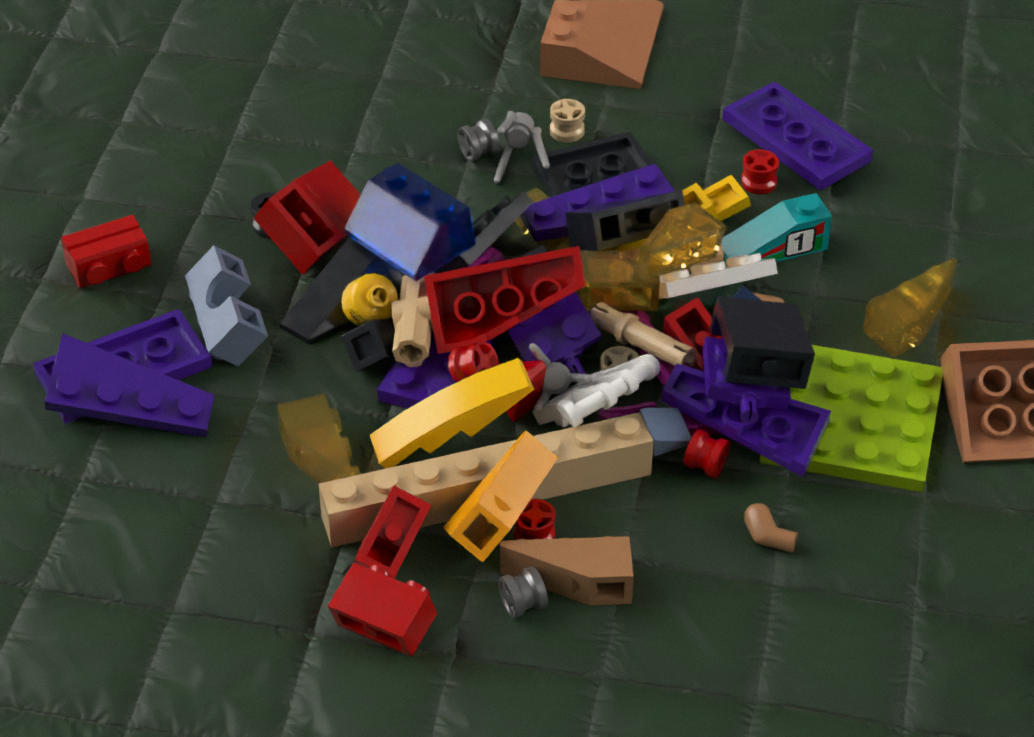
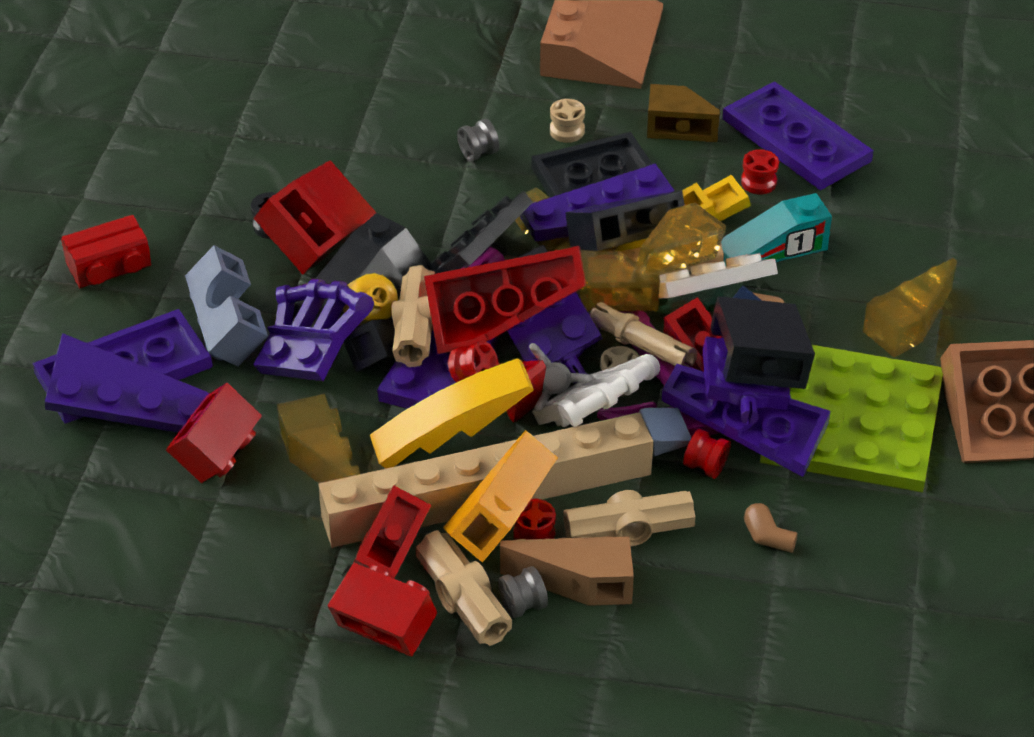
clear blue slope [344,163,476,282] -> none
light grey plant [494,111,550,184] -> none
none -> red brick [166,382,262,483]
none -> dark purple plate [253,279,374,381]
none -> tan piece [416,530,512,646]
none -> tan piece [563,490,696,546]
none -> pearl gold slope [647,84,720,142]

